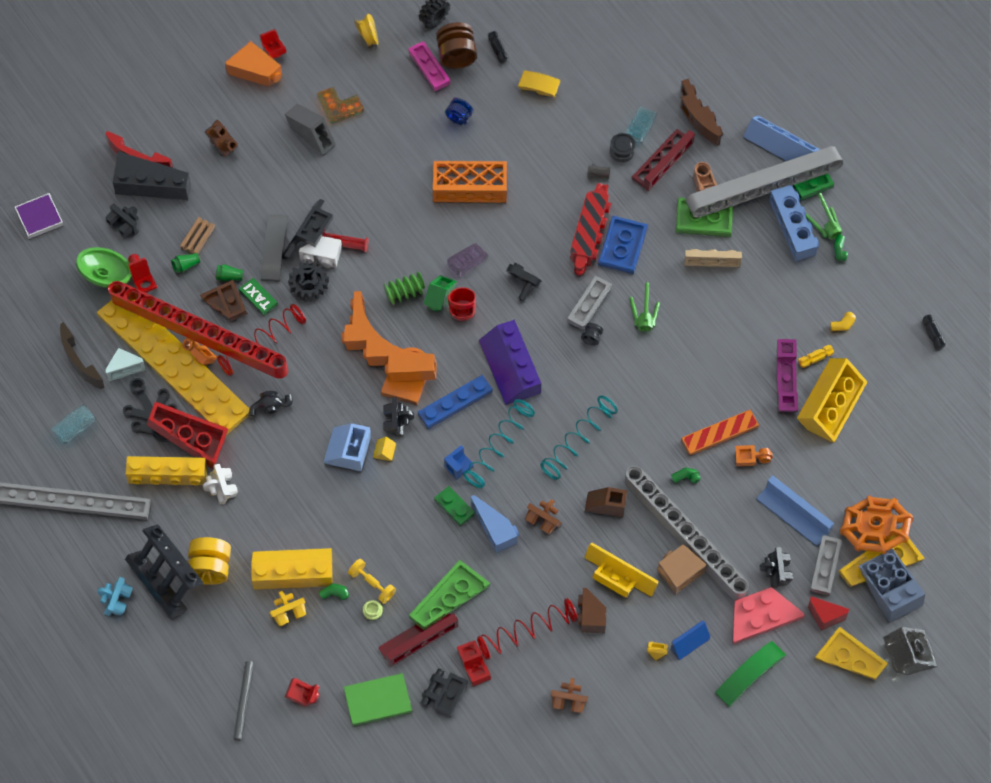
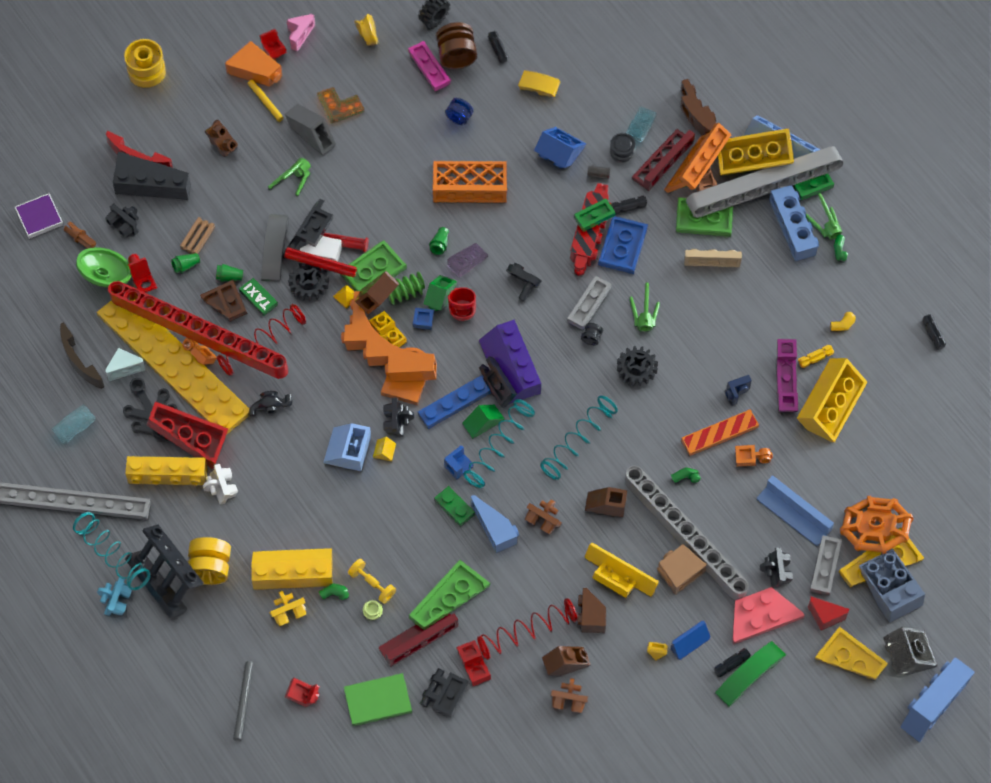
none -> dark orange axle [64,222,96,249]
none -> teal piece [73,512,150,590]
none -> yellow wheel [124,39,166,88]
none -> yellow bar [247,79,284,122]
none -> bright green plant [268,158,311,196]
none -> red axle [284,247,357,277]
none -> bright pink slope [287,14,315,51]
none -> yellow slope [333,284,354,309]
none -> bright green tile [340,240,407,291]
none -> reddish brown slope [355,271,399,314]
none -> yellow slope [369,311,407,347]
none -> blue plate [413,308,434,330]
none -> green cone [429,227,449,255]
none -> green slope [462,404,505,439]
none -> black hinge [479,356,517,407]
none -> blue slope [534,127,586,168]
none -> reddish brown slope [542,646,591,676]
none -> green plate [574,199,616,232]
none -> black axle [611,196,647,213]
none -> black gear [617,346,658,387]
none -> orange fence [664,123,732,193]
none -> black axle [714,648,751,677]
none -> yellow slope [718,128,794,176]
none -> dark blue bracket [725,375,752,406]
none -> medium blue wedge [900,657,975,742]

